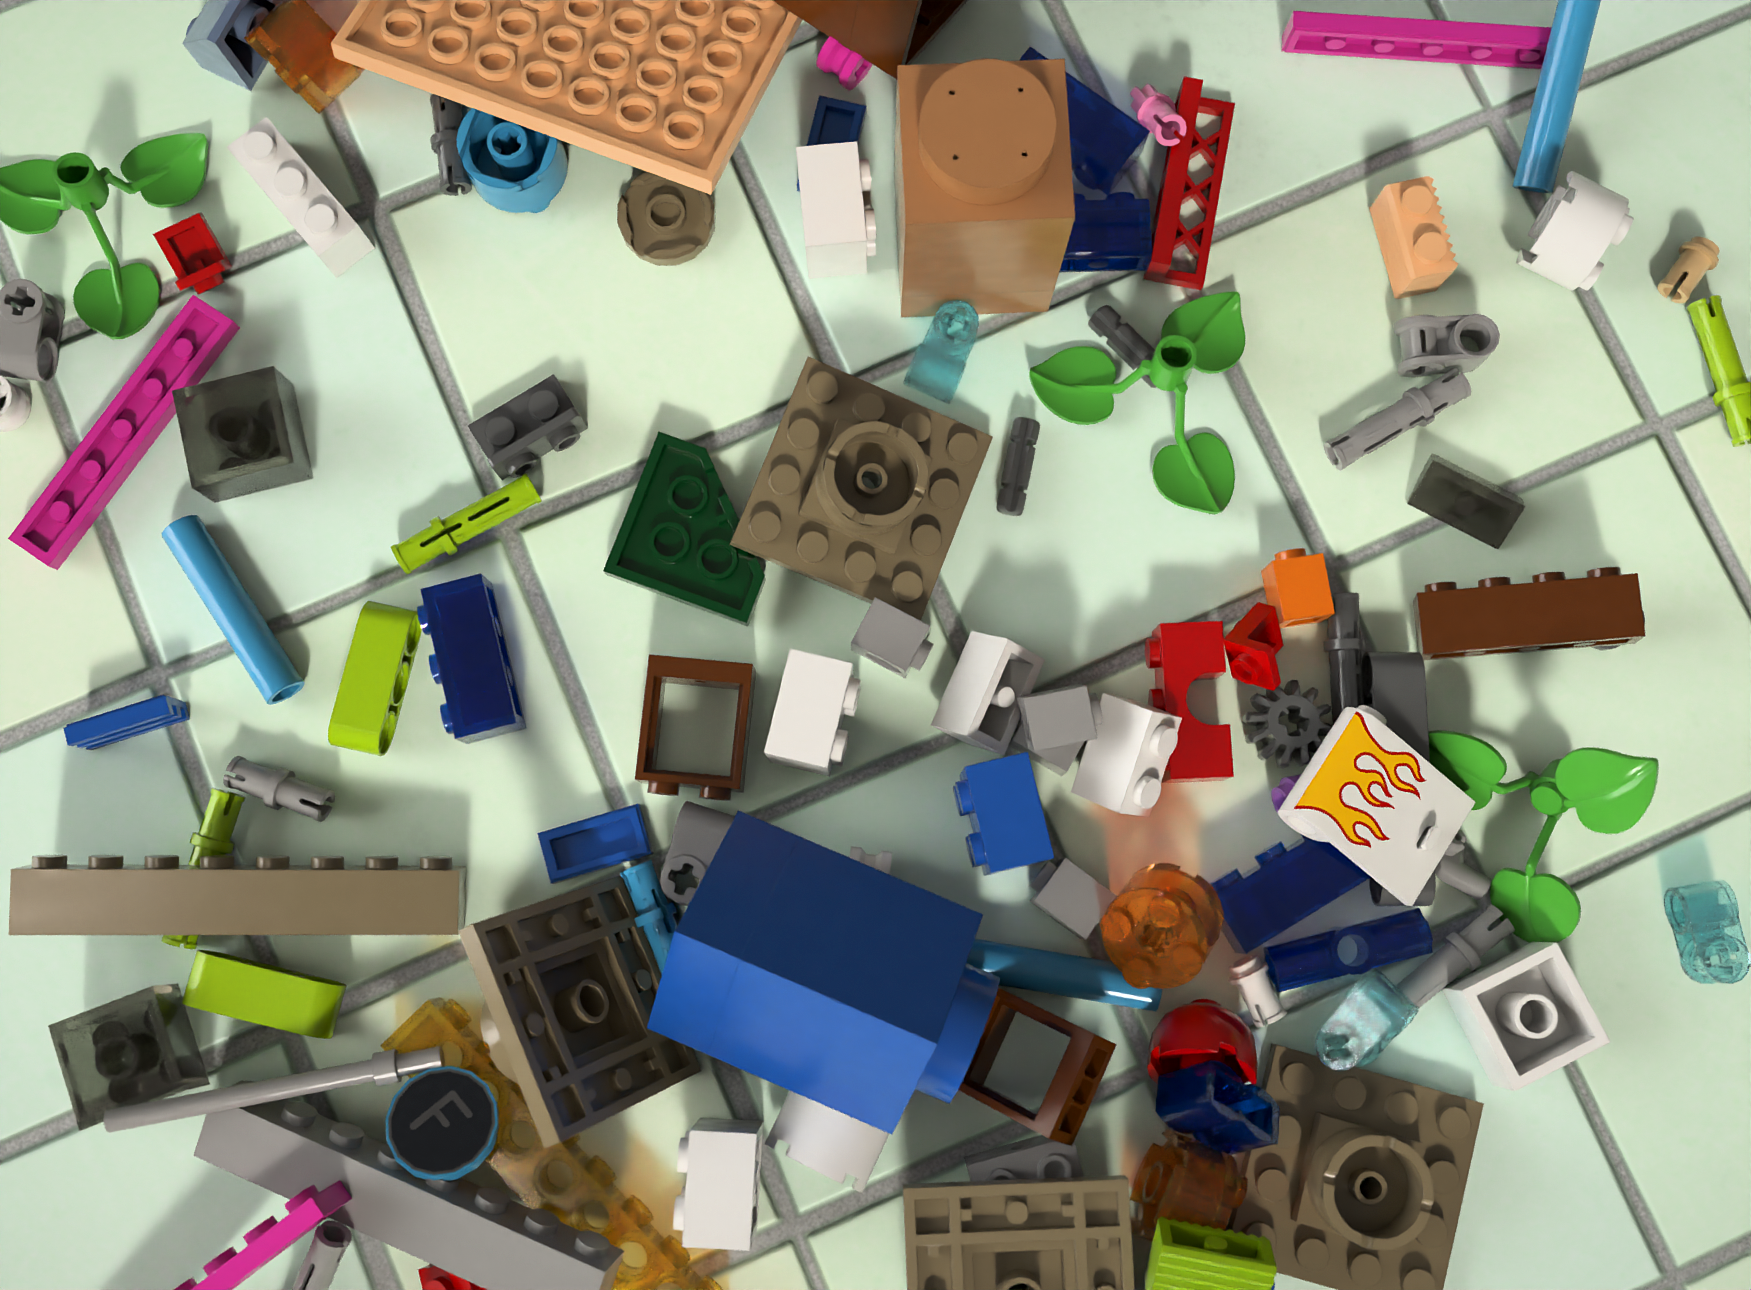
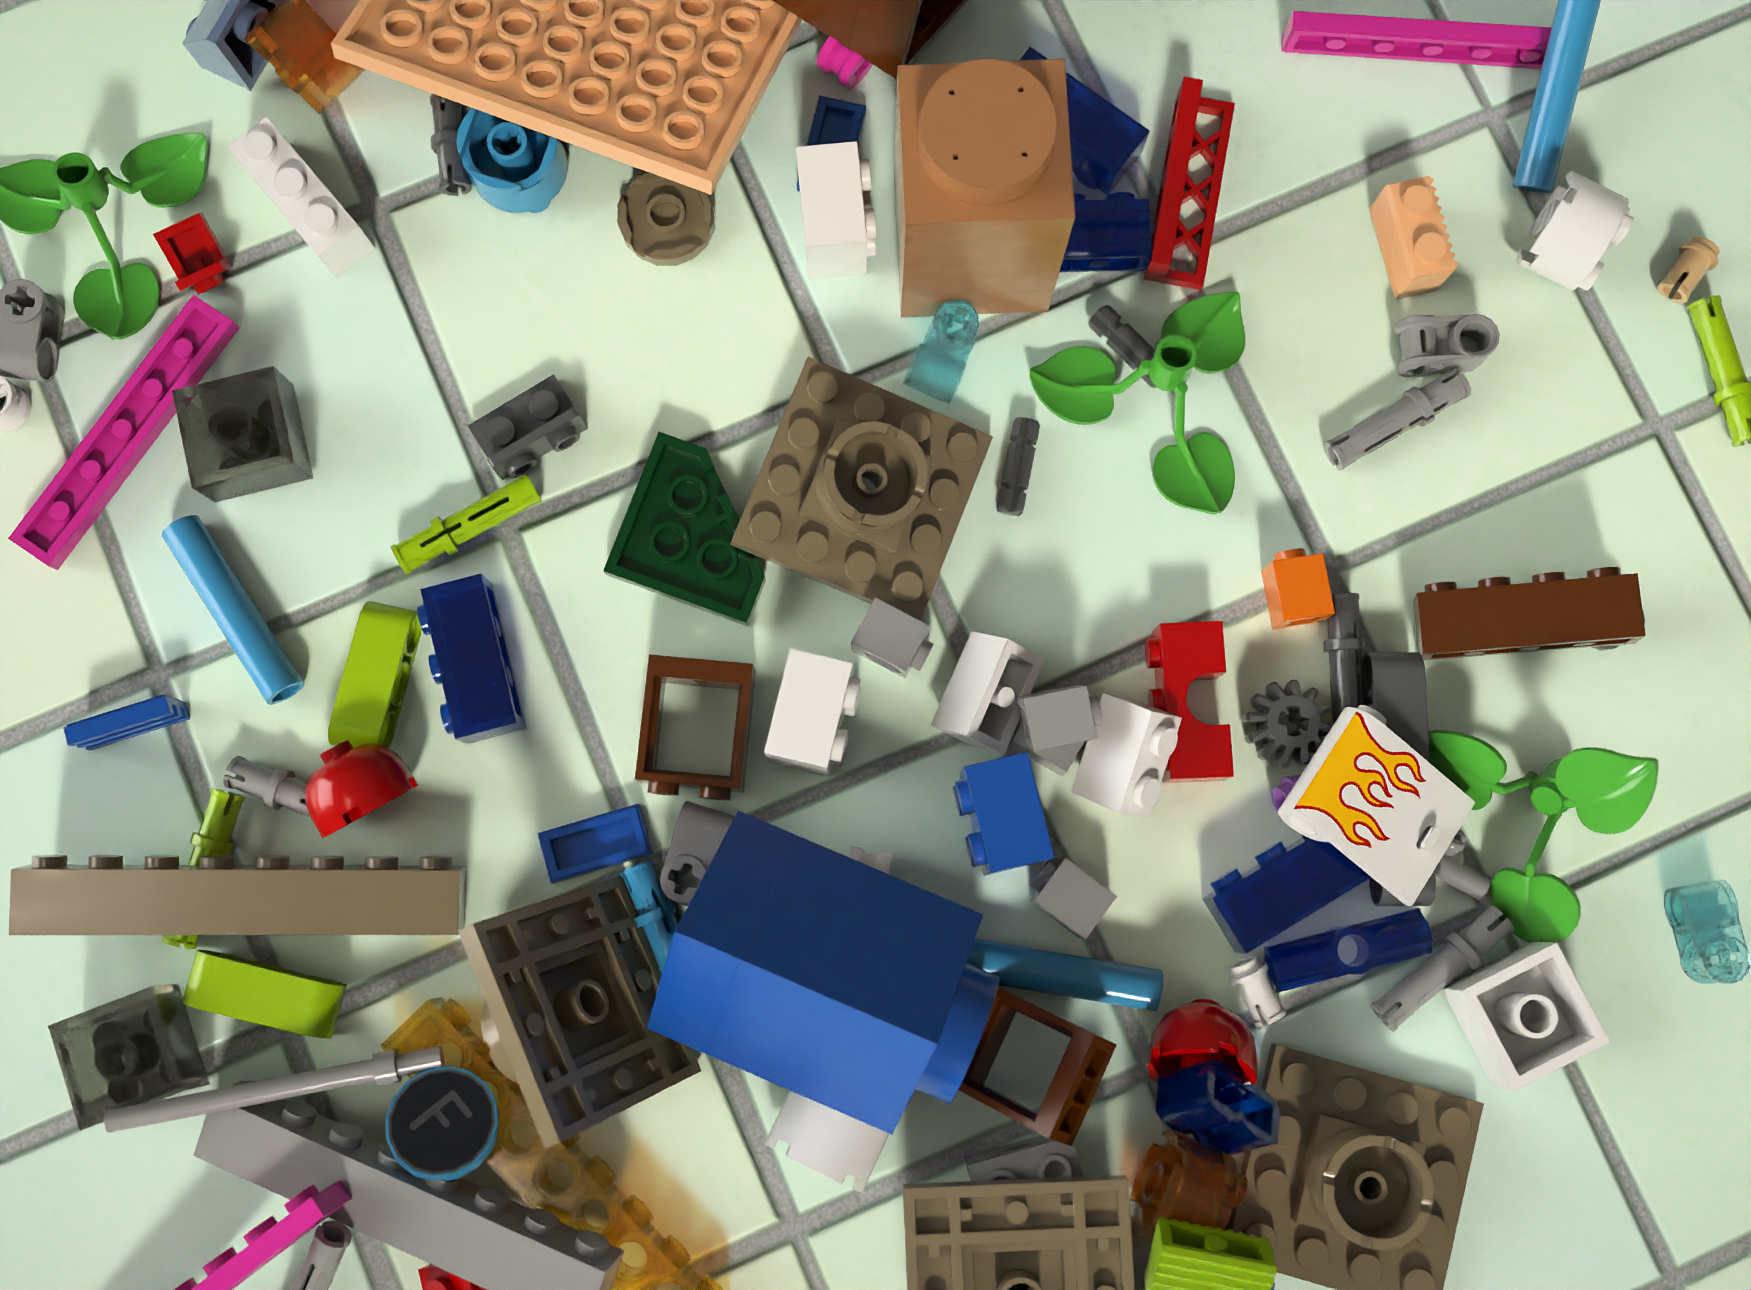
white brick [673,1118,764,1251] -> none
clear orange brick [1100,863,1224,989] -> none
bright pink axle [1130,84,1187,146] -> none
red bracket [1223,602,1284,691] -> none
clear light blue piece [1315,968,1419,1071] -> none
clear smoke slope [1407,453,1526,550] -> none
none -> red cylinder [305,739,419,839]

